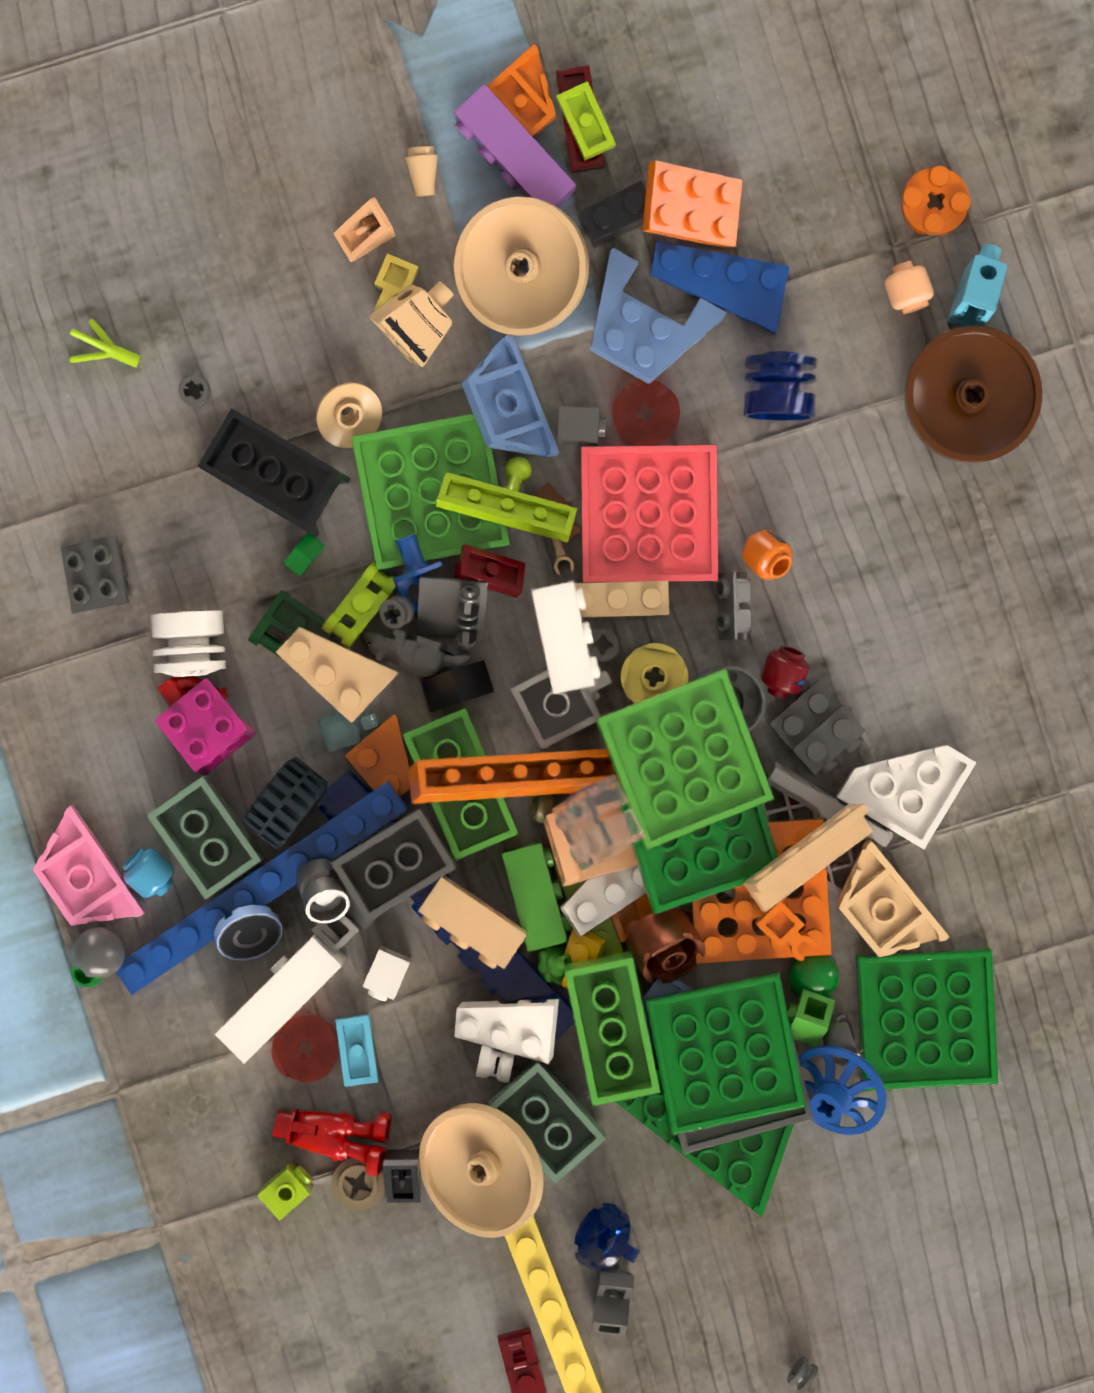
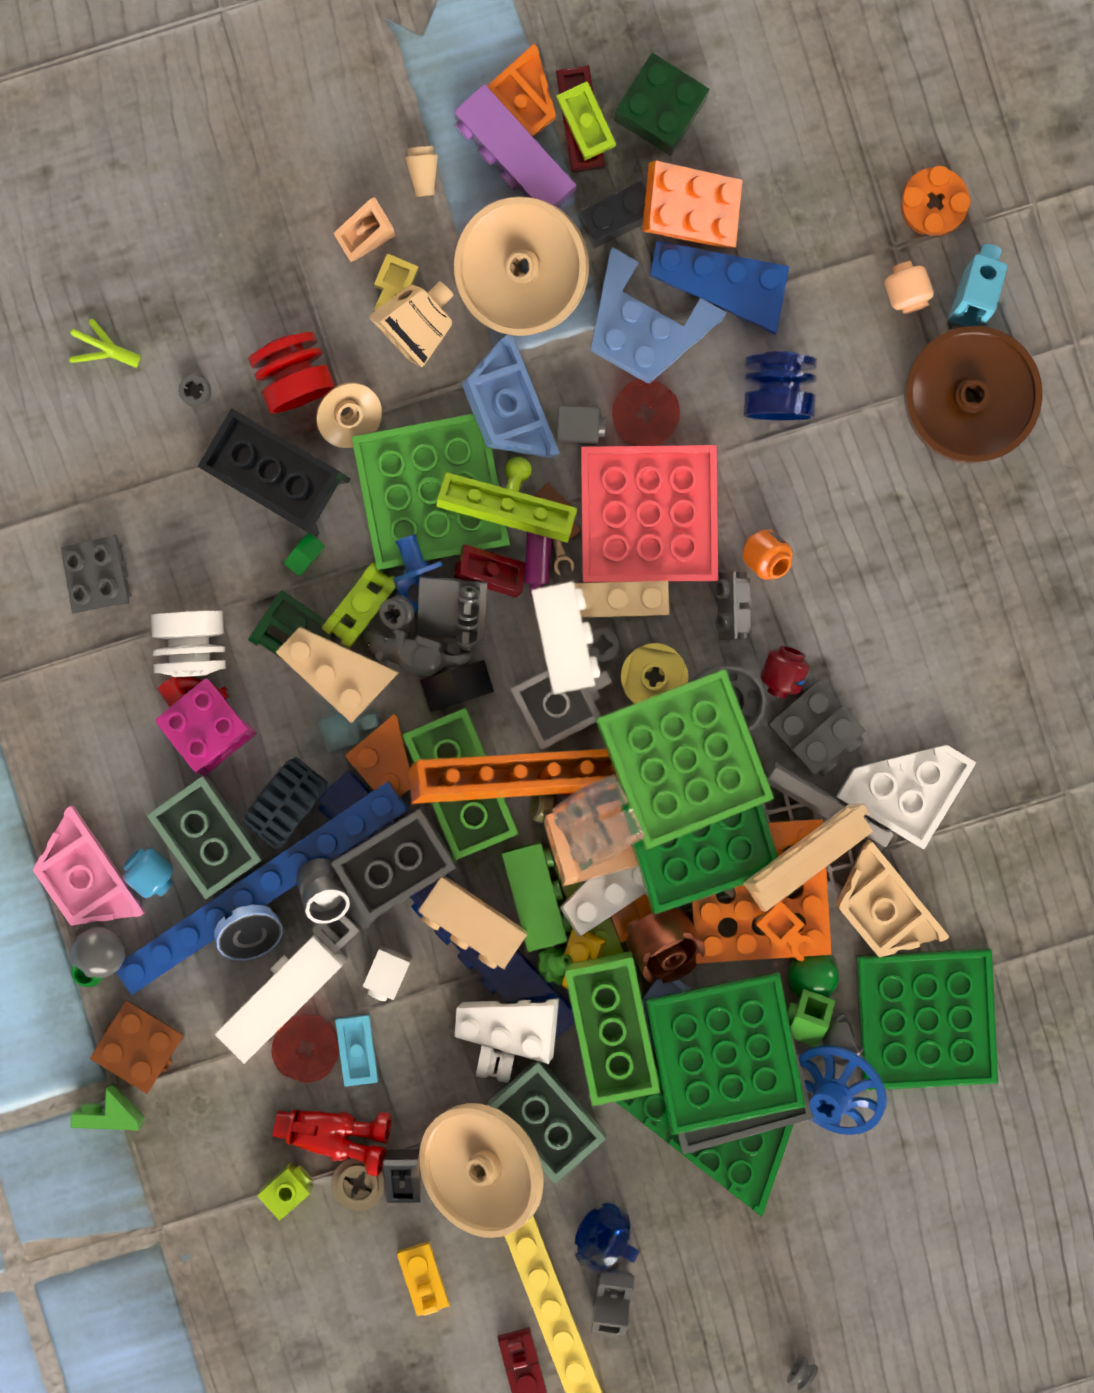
none -> bright green slope [70,1083,145,1131]
none -> dark orange plate [89,1000,185,1094]
none -> red wheel [248,332,336,414]
none -> yellow plate [397,1241,450,1316]
none -> magenta cylinder [525,532,551,597]
none -> dark green brick [614,53,710,156]

